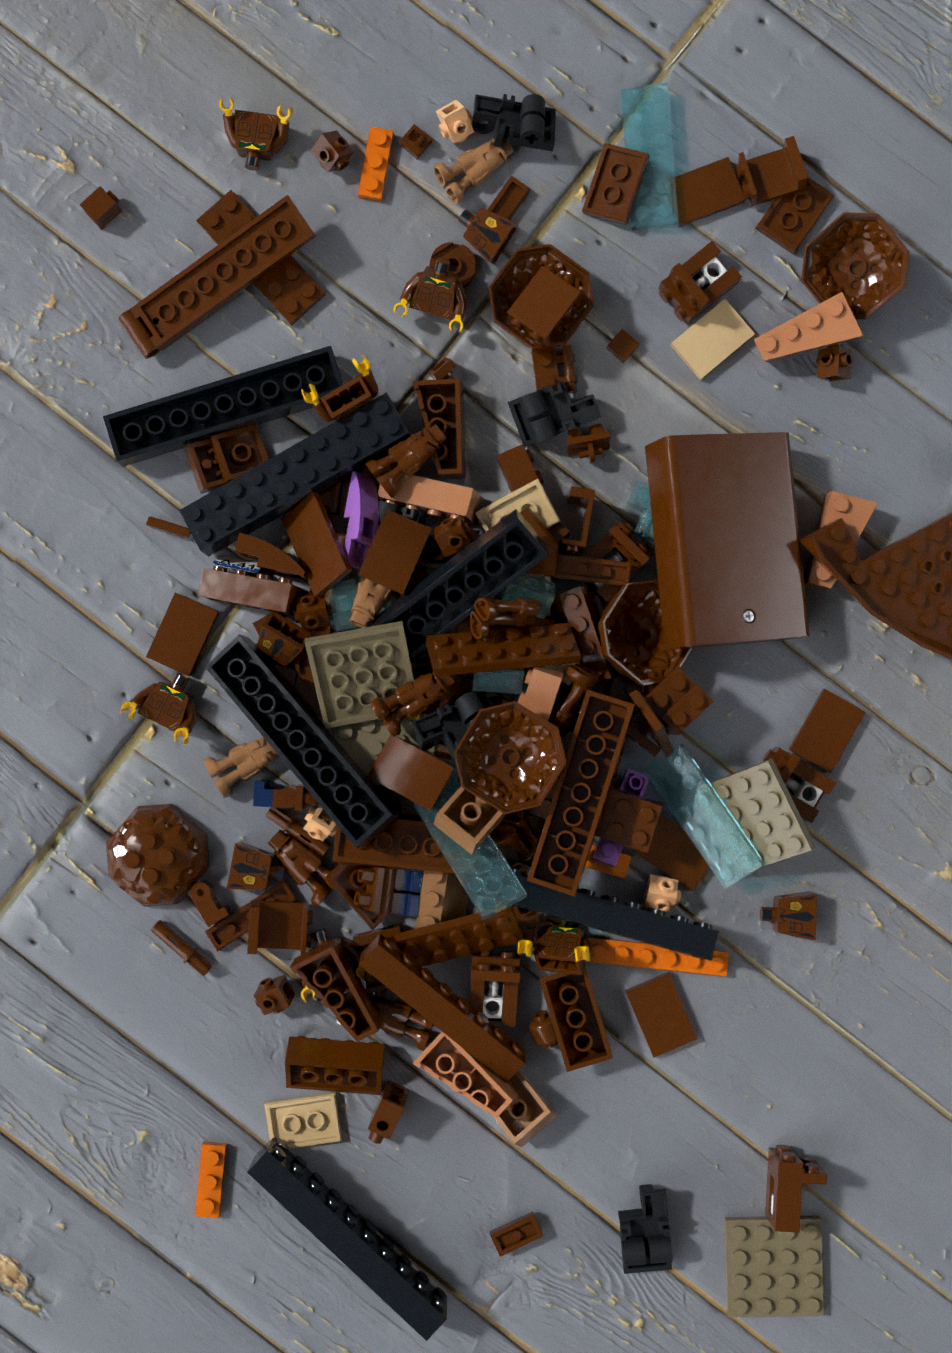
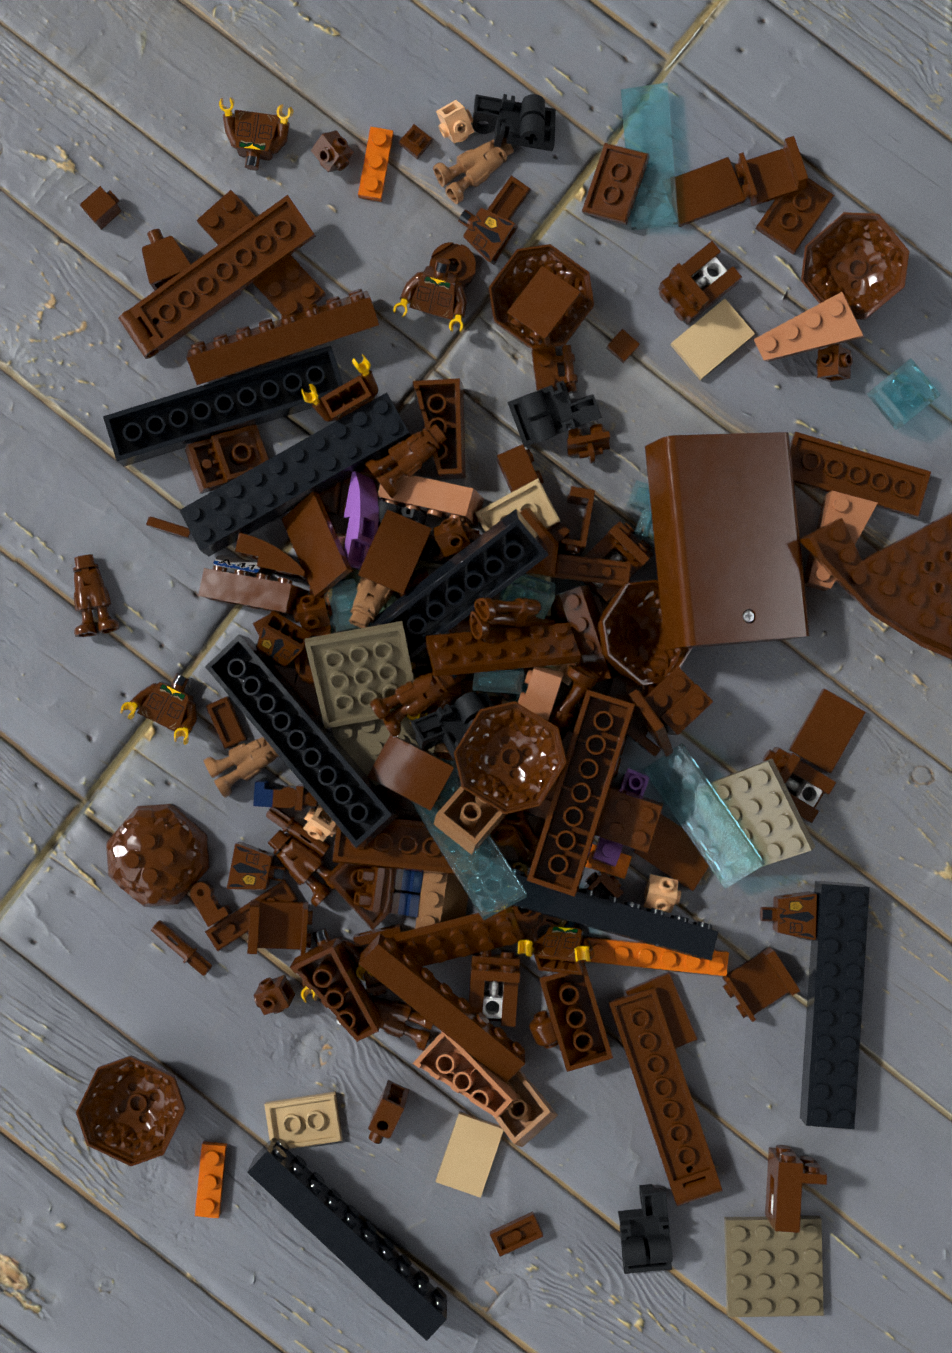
reddish brown tile [146,593,219,676] -> none
reddish brown slope [285,1036,385,1095] -> none
reddish brown plate [427,357,456,380] -> none
none -> reddish brown piece [73,554,120,637]
none -> reddish brown rock [76,1055,186,1166]
none -> reddish brown torso [142,229,191,291]
none -> reddish brown brick [186,289,379,385]
none -> reddish brown tile [206,696,247,749]
none -> tan tile [436,1112,504,1198]
none -> reddish brown bracket [583,872,624,898]
none -> reddish brown hinge [608,986,723,1207]
none -> reddish brown panel [722,947,800,1022]
none -> reddish brown plate [790,432,931,518]
none -> black brick [800,881,870,1129]
none -> clear light blue brick [867,358,941,430]

